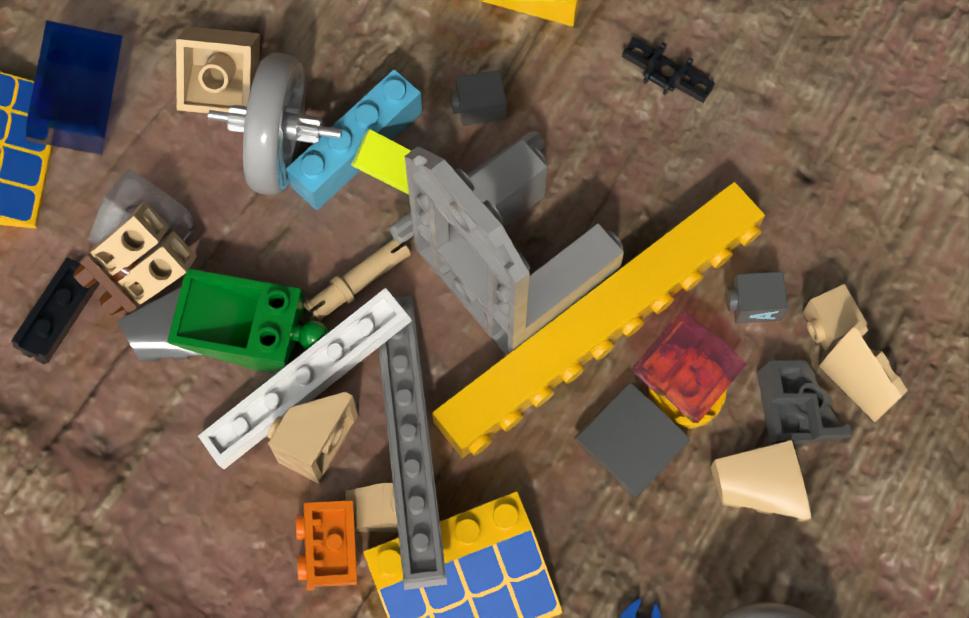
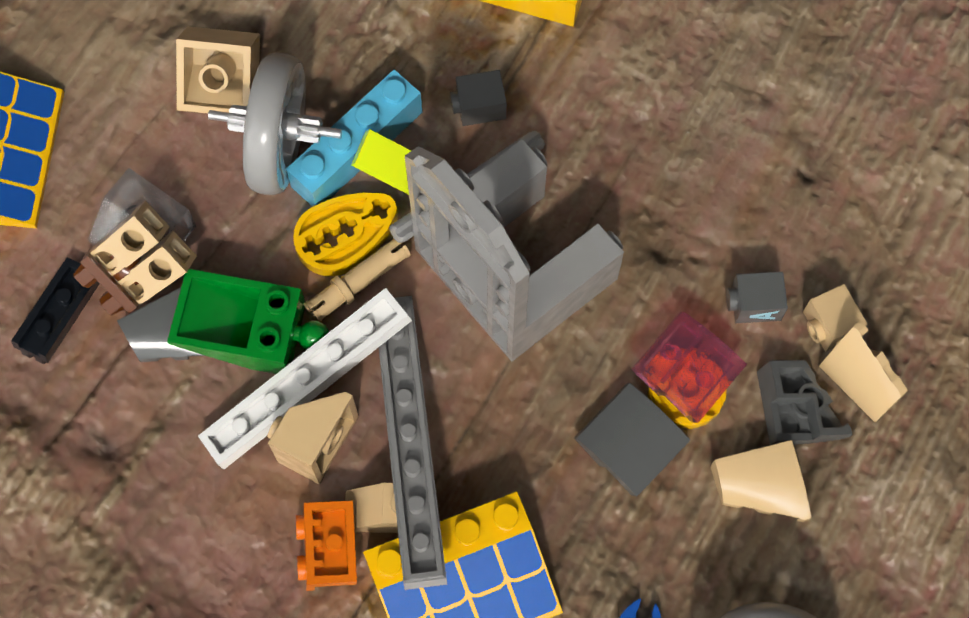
clear blue piece [26,20,123,155] -> none
yellow brick [432,182,765,459] -> none
black piece [622,37,715,104] -> none
none -> yellow piece [293,192,398,277]

